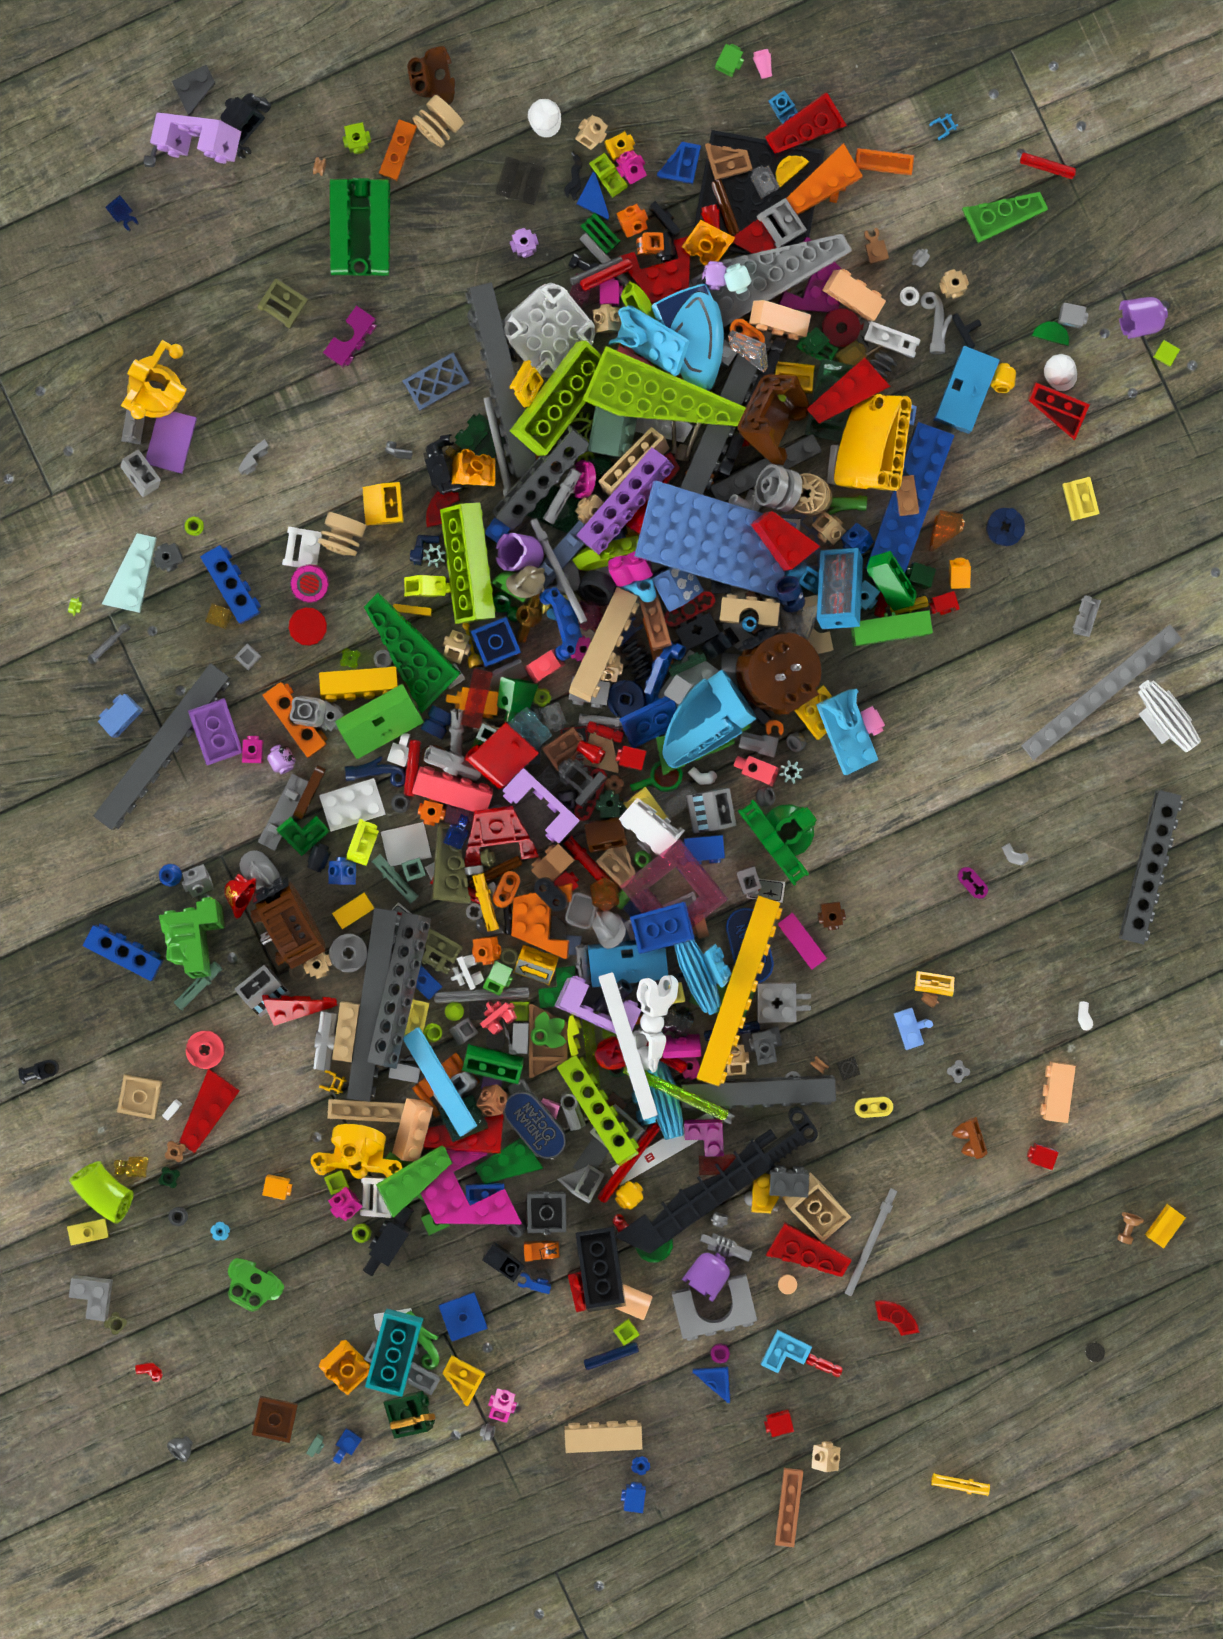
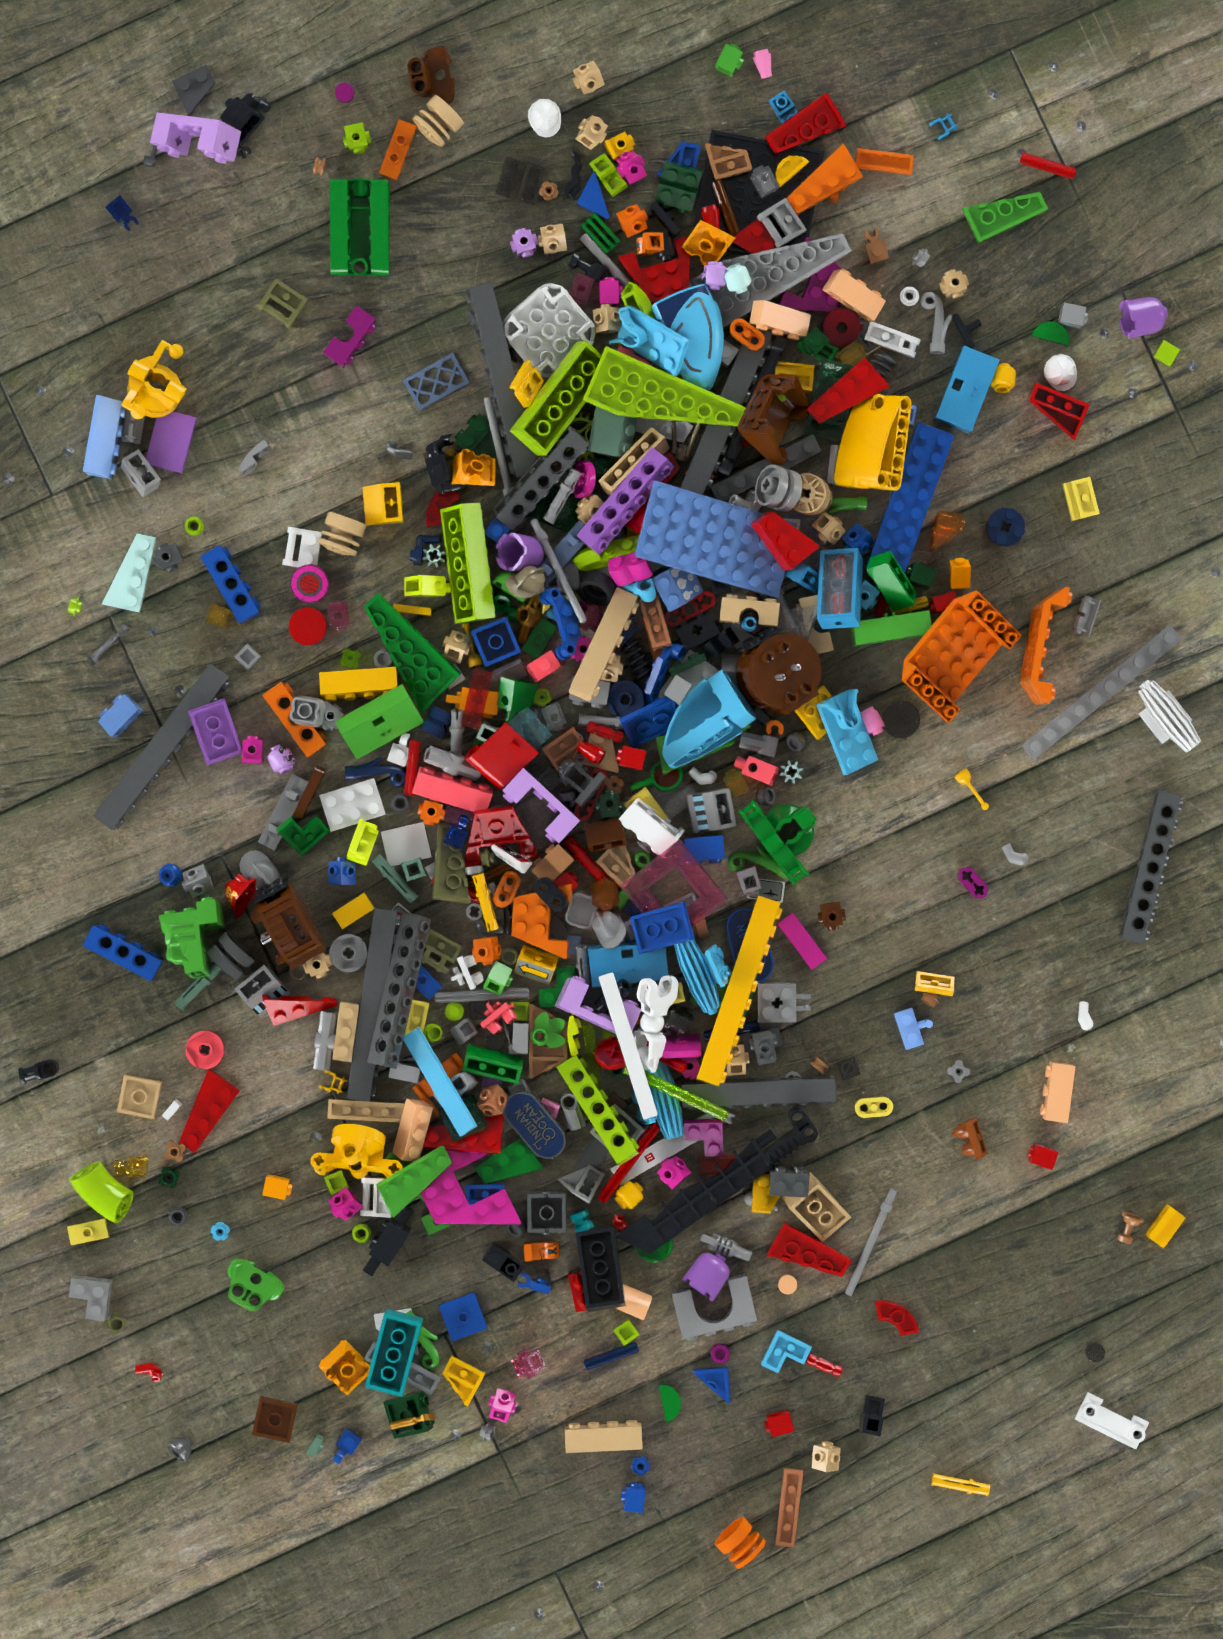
black brick [307,843,332,873] -> none
dark grey bar [570,256,623,285] -> none
red axle [580,259,633,291] -> none
light grey plate [710,1212,728,1228] -> none
clear wing [728,330,768,372] -> none
dark blue wheel [775,576,806,613] -> none
medium nougat plate [896,475,919,517] -> none
none -> light blue slope [83,395,127,479]
none -> dark grey wheel [207,932,256,980]
none -> clear pink brick [327,601,351,631]
none -> magenta tile [335,83,354,103]
none -> white slope [491,844,532,874]
none -> clear pink brick [511,1349,546,1379]
none -> green plate [521,618,558,659]
none -> tan brick [538,224,567,254]
none -> medium nougat plate [539,182,558,201]
none -> teal wheel [569,1208,594,1232]
none -> tan brick [573,60,605,95]
none -> dark green plate [655,161,703,213]
none -> dark pink brick [657,1156,692,1189]
none -> green tile [659,1384,681,1423]
none -> orange wheel [715,1516,766,1569]
none -> clear yellow brick [722,768,749,799]
none -> bright green plant [727,846,787,879]
none -> black brick [859,1395,885,1437]
none -> clear smoke tile [882,700,920,739]
none -> orange slope [902,590,1022,724]
none -> yellow hinge [954,768,989,810]
none -> orange slope [1019,587,1072,705]
none -> white brick [1075,1392,1149,1449]

